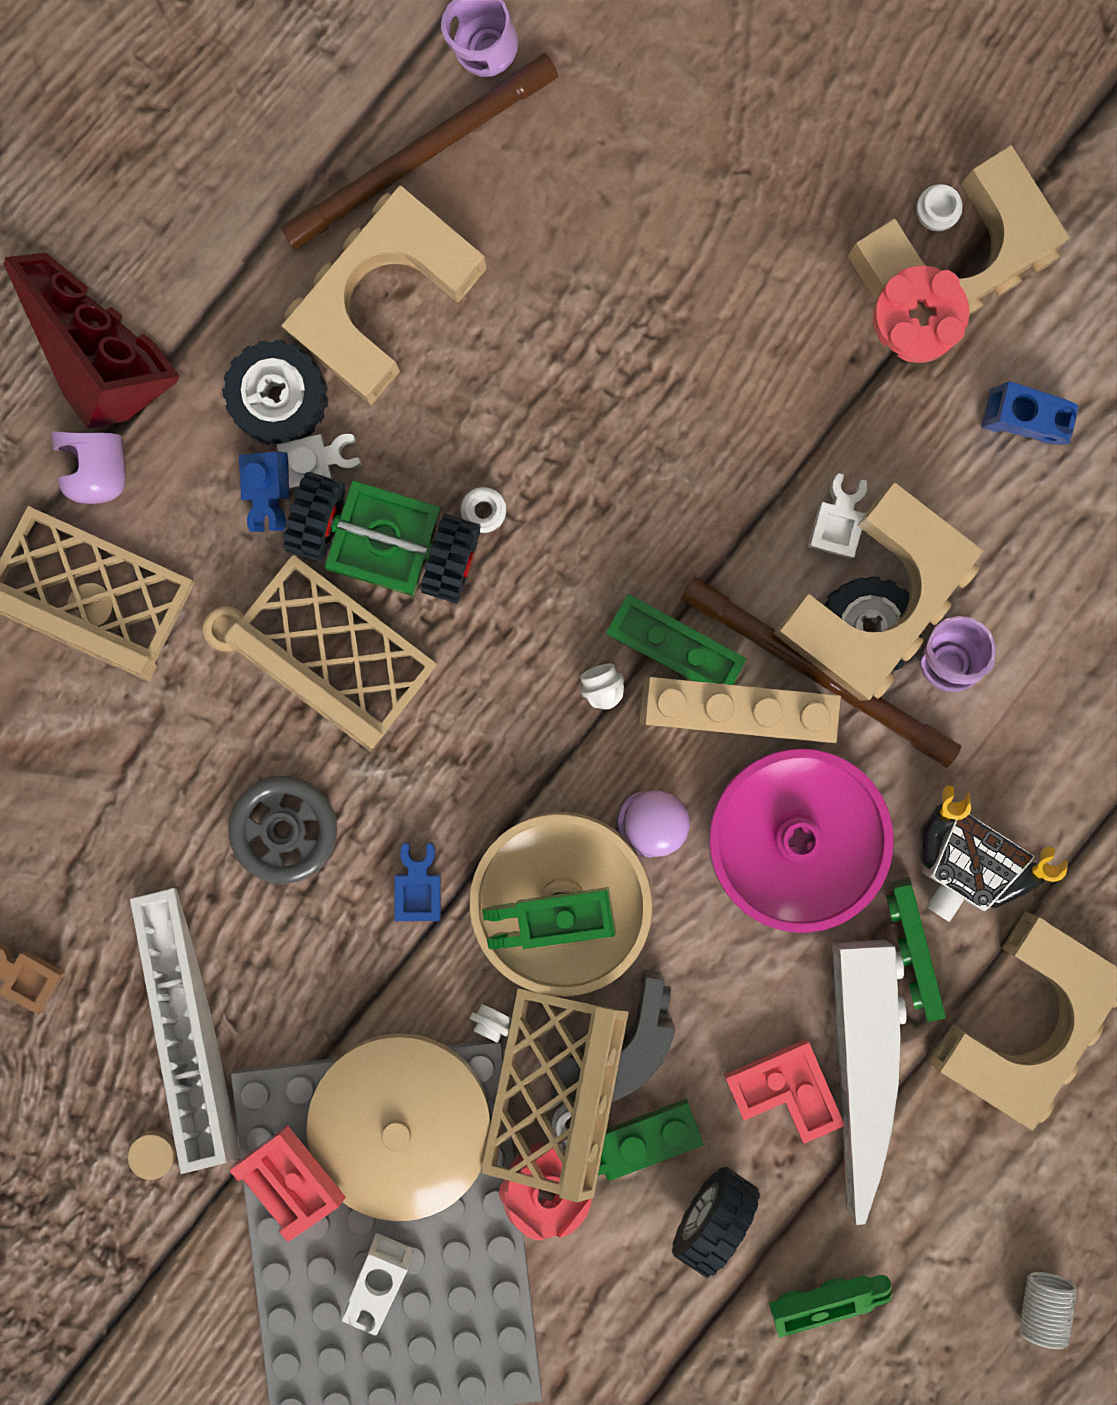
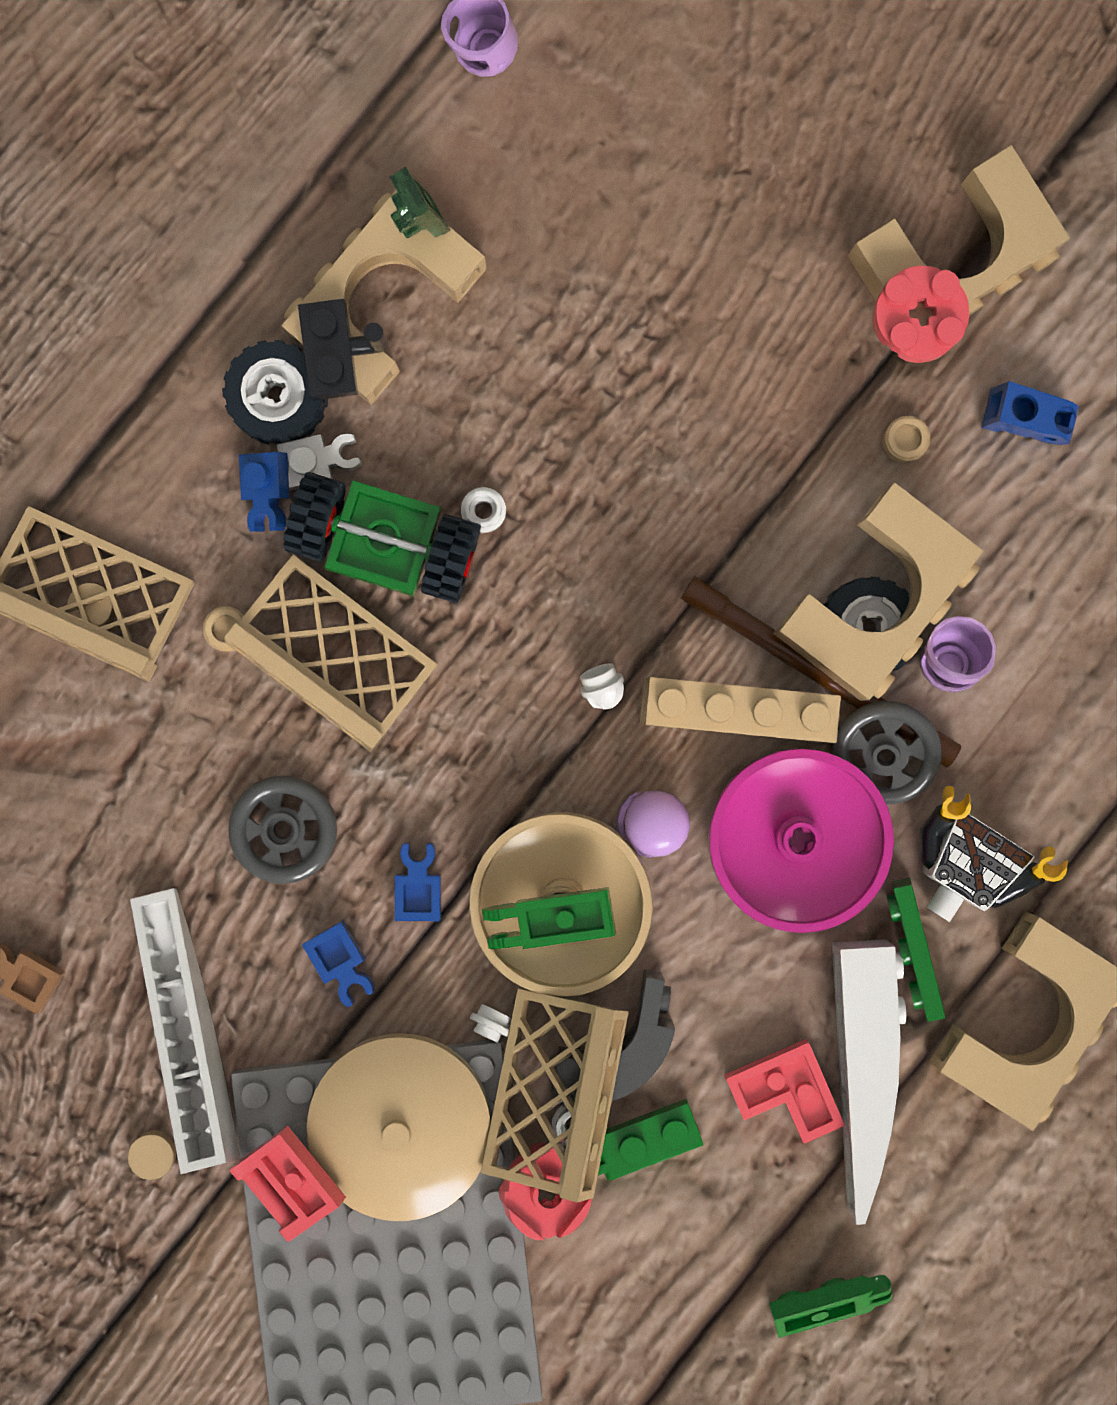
dark red wedge [3,252,180,429] -> none
lavender helmet [51,431,126,504] -> none
reddish brown piece [280,53,558,250] -> none
white leg [341,1233,414,1336] -> none
green plate [606,594,747,685] -> none
black wheel [672,1167,760,1278] -> none
white plate [808,473,867,559] -> none
white plate [916,184,963,231] -> none
white piece [1018,1272,1078,1349] -> none
none -> black plate [298,299,388,401]
none -> blue plate [302,920,375,1007]
none -> clear green plate [389,166,450,238]
none -> dark grey plate [831,701,942,805]
none -> tan tile [882,416,930,463]

